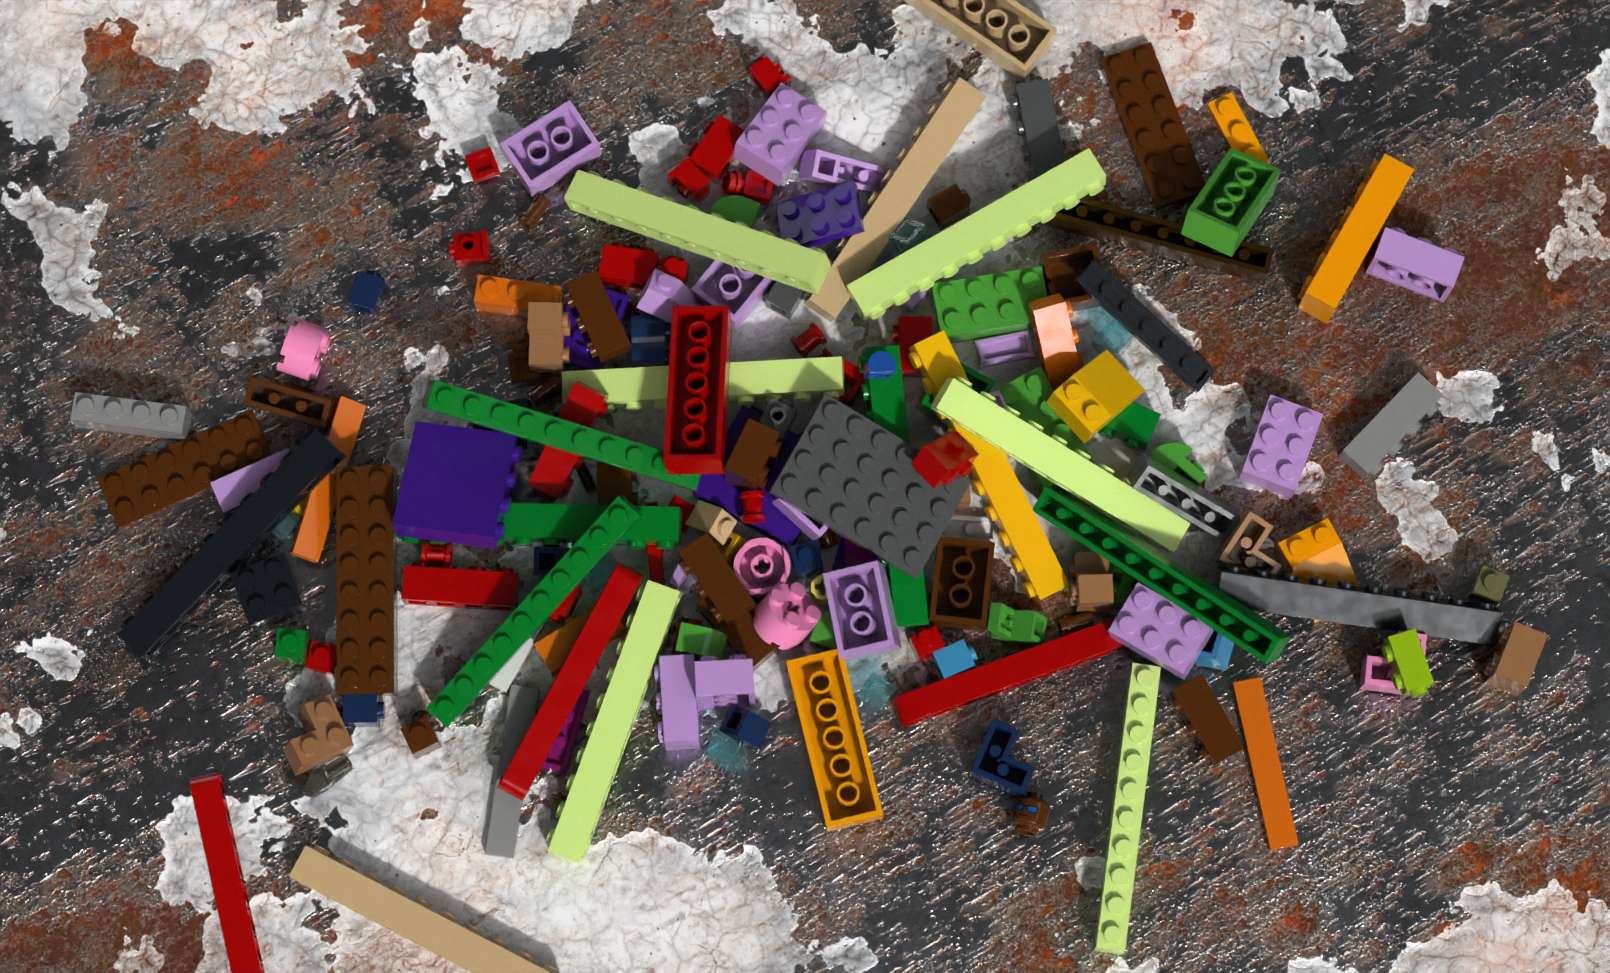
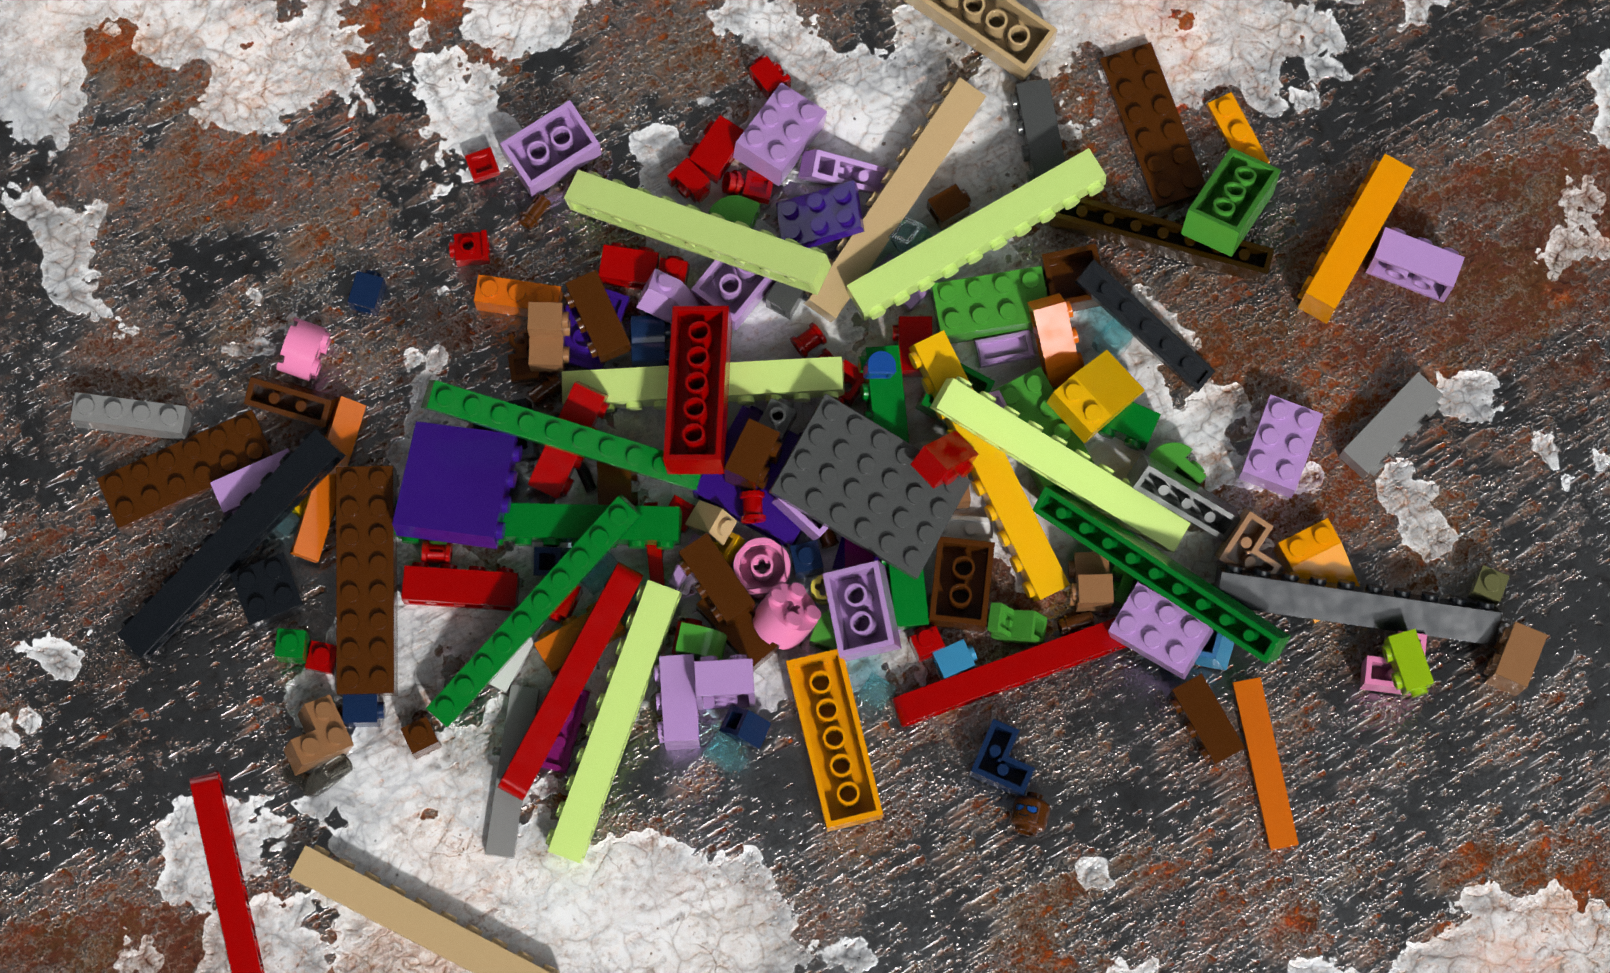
yellowish green brick [1093,663,1161,955] -> none

